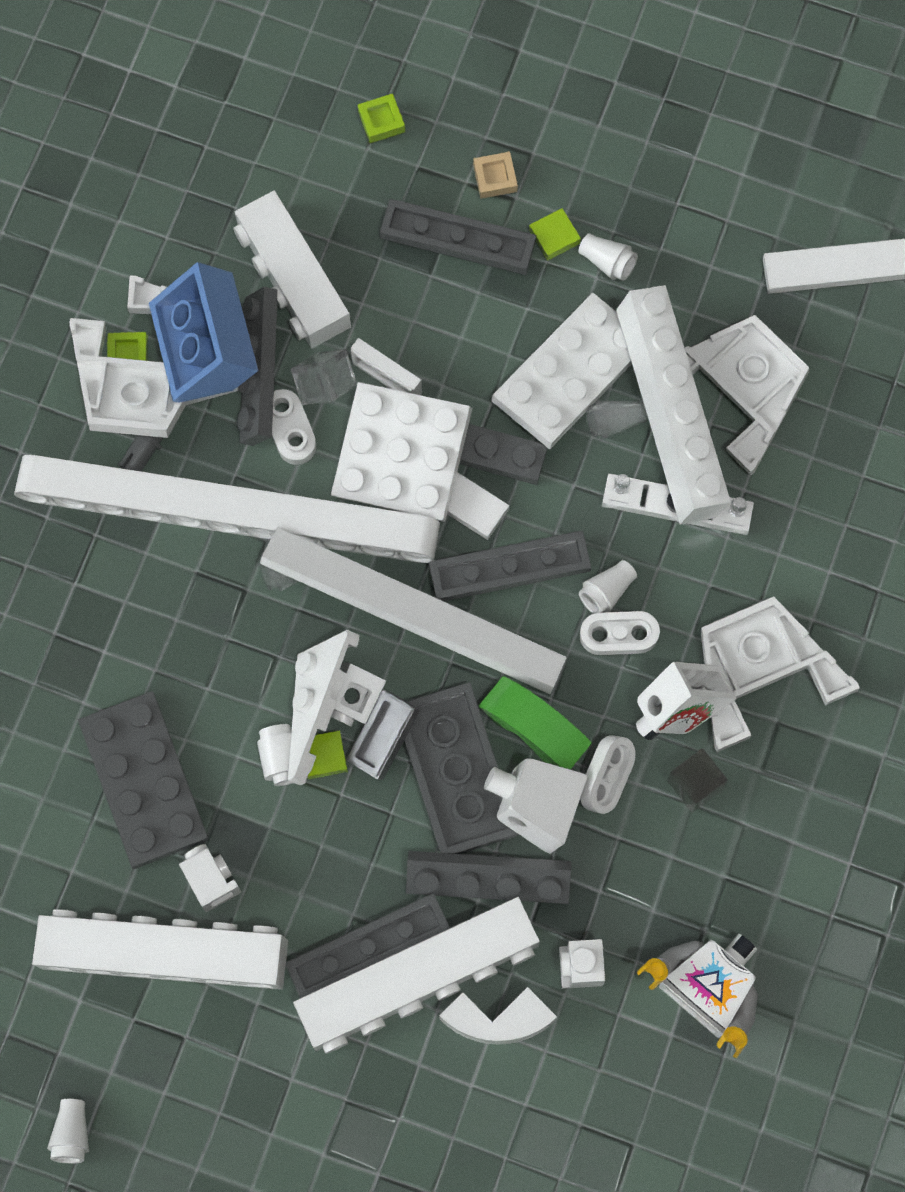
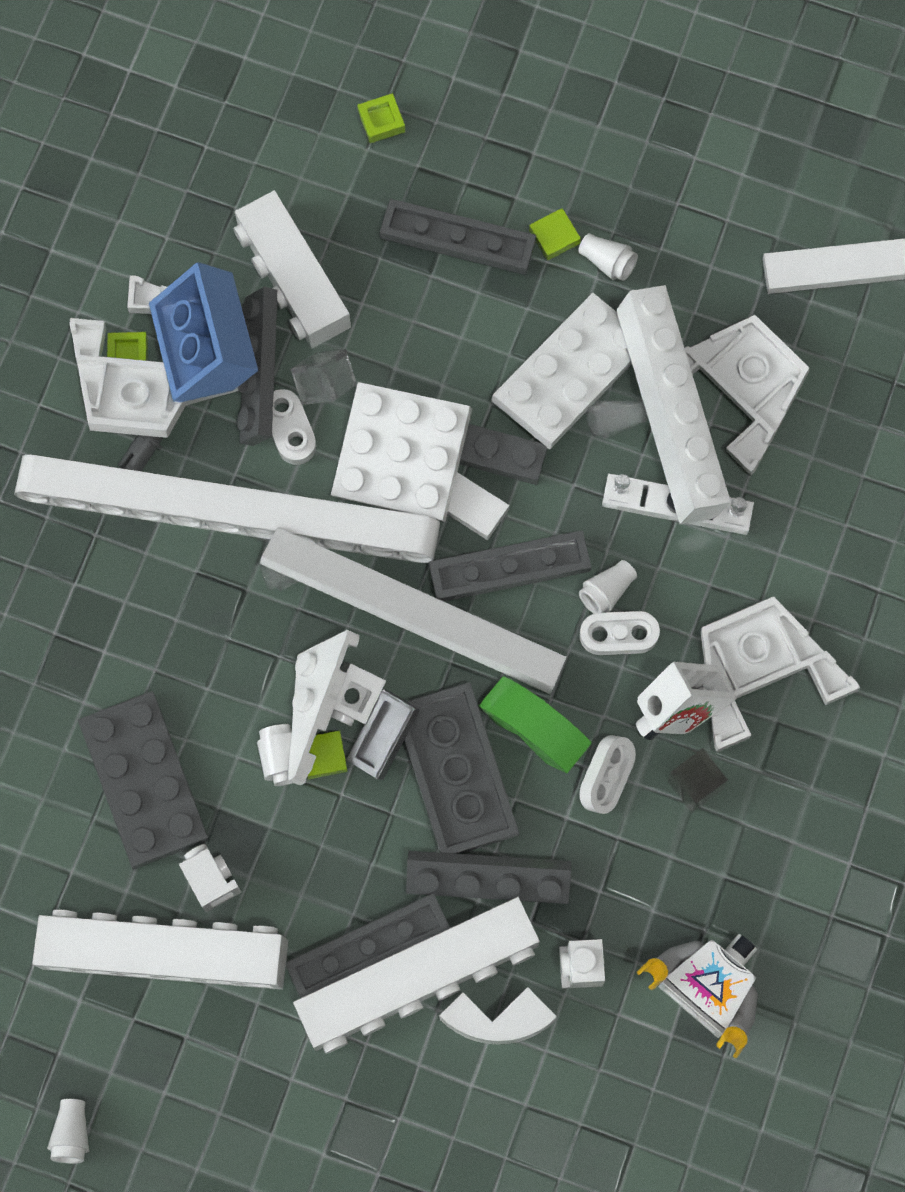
white tile [351,338,422,395] -> none
tan plate [473,152,518,199] -> none
white torso [484,759,588,854] -> none

